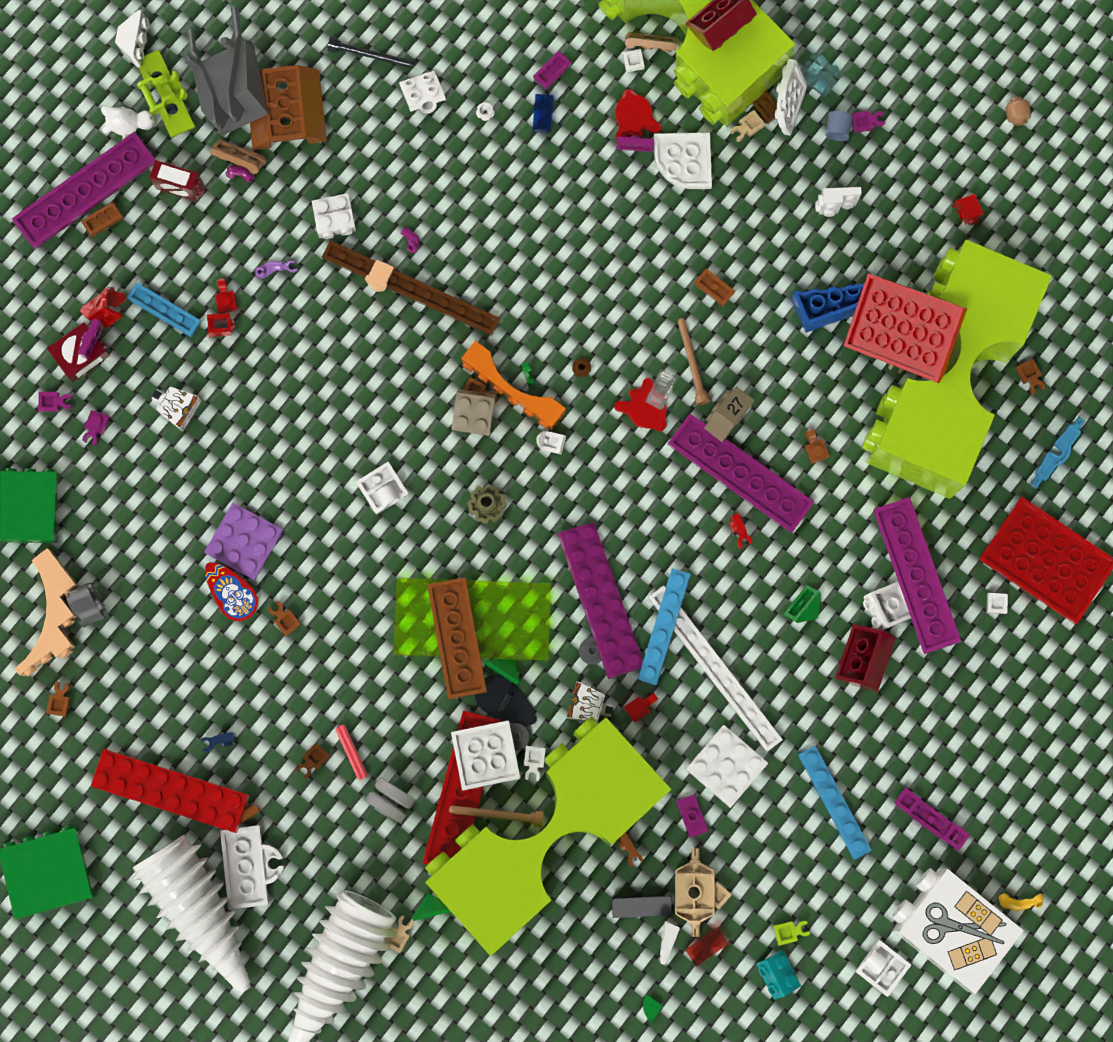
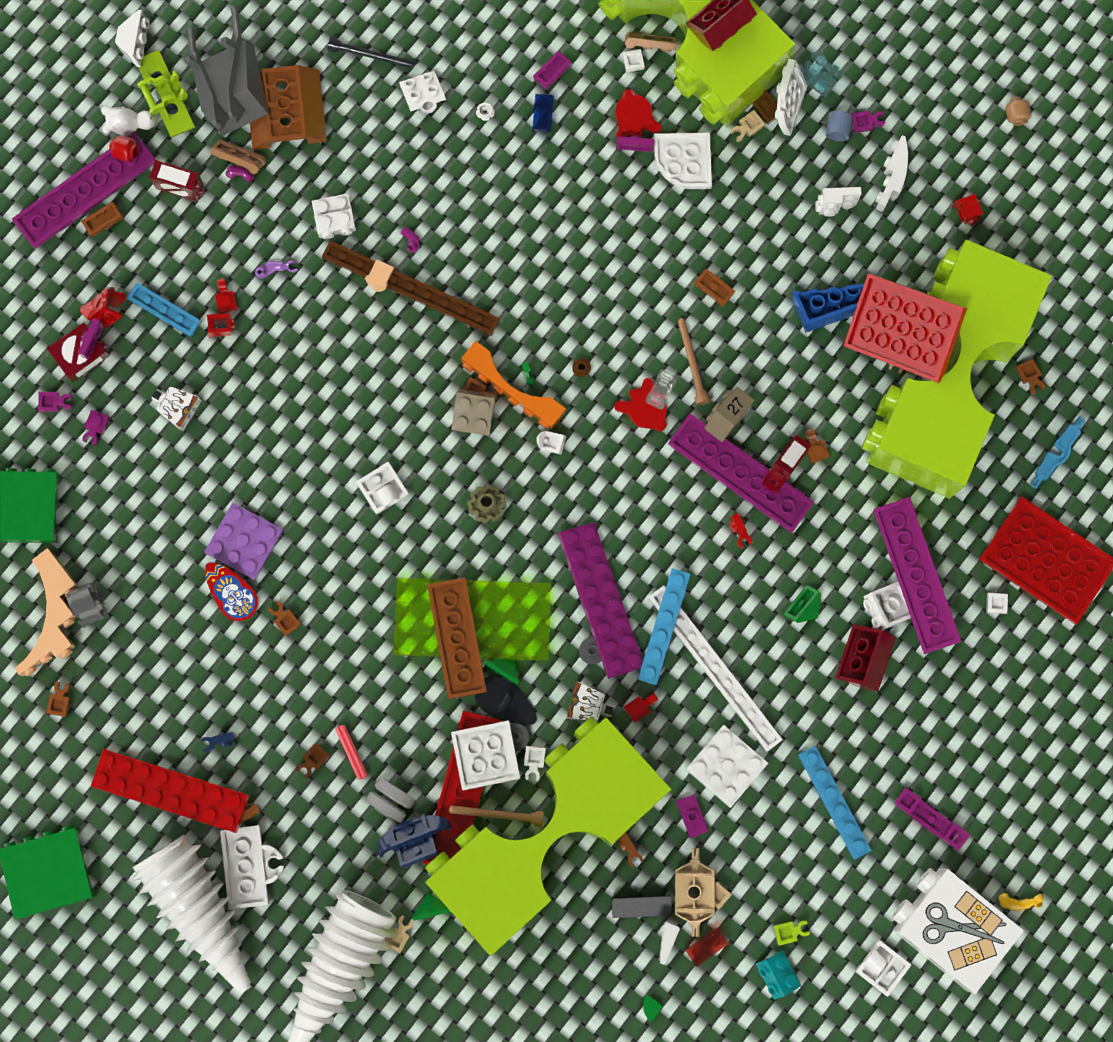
none -> red head [109,135,139,162]
none -> dark blue plate [377,814,452,868]
none -> dark red brick [761,435,812,494]
none -> white slope [875,135,908,212]

